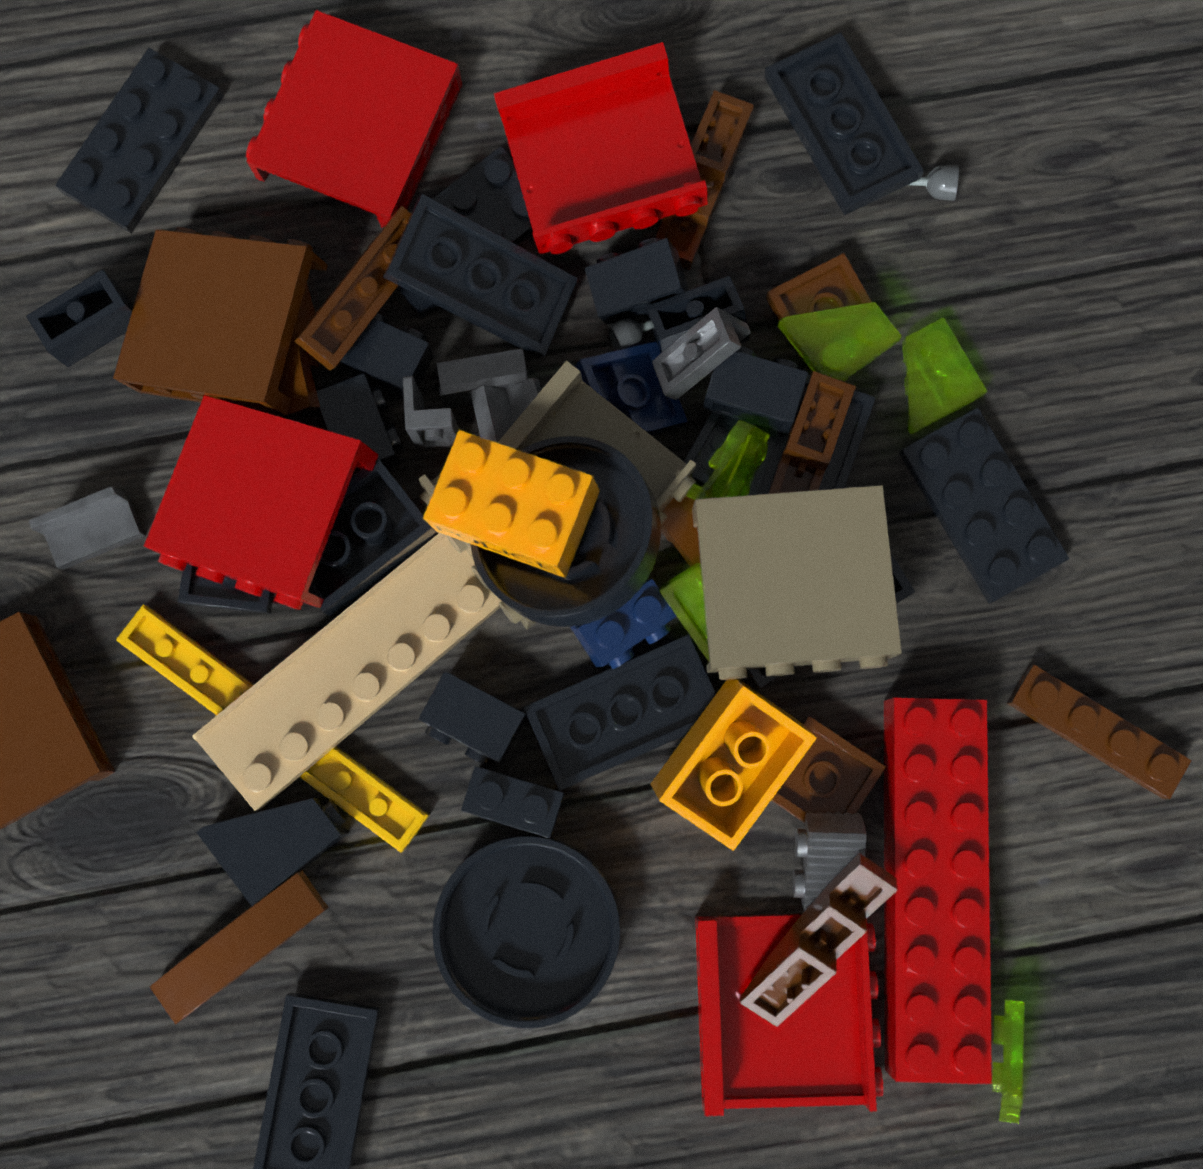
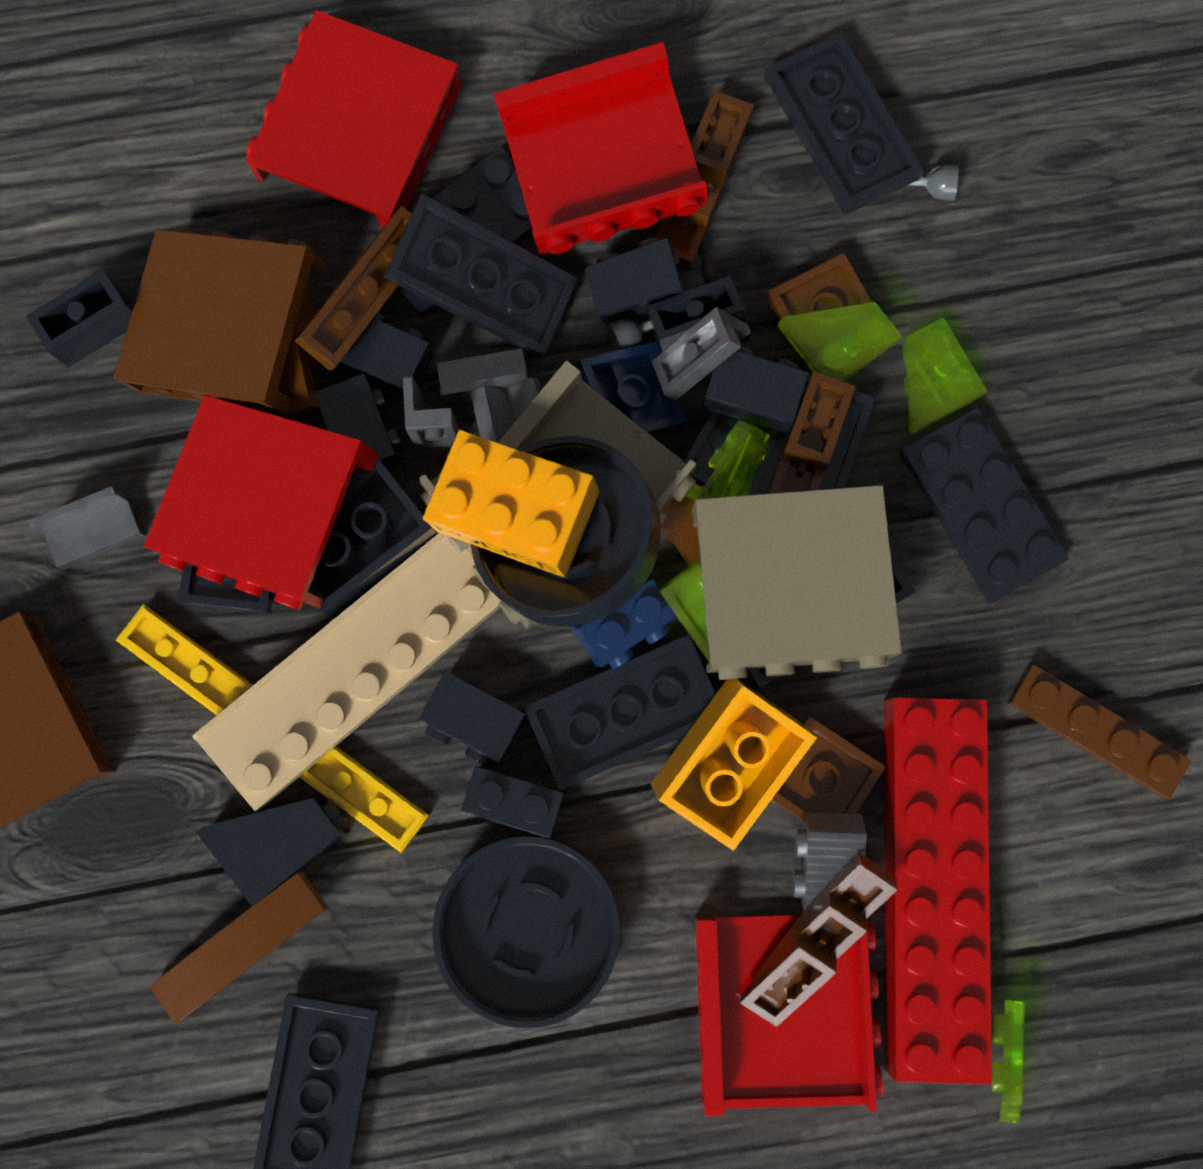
black plate [55,47,224,234] -> none

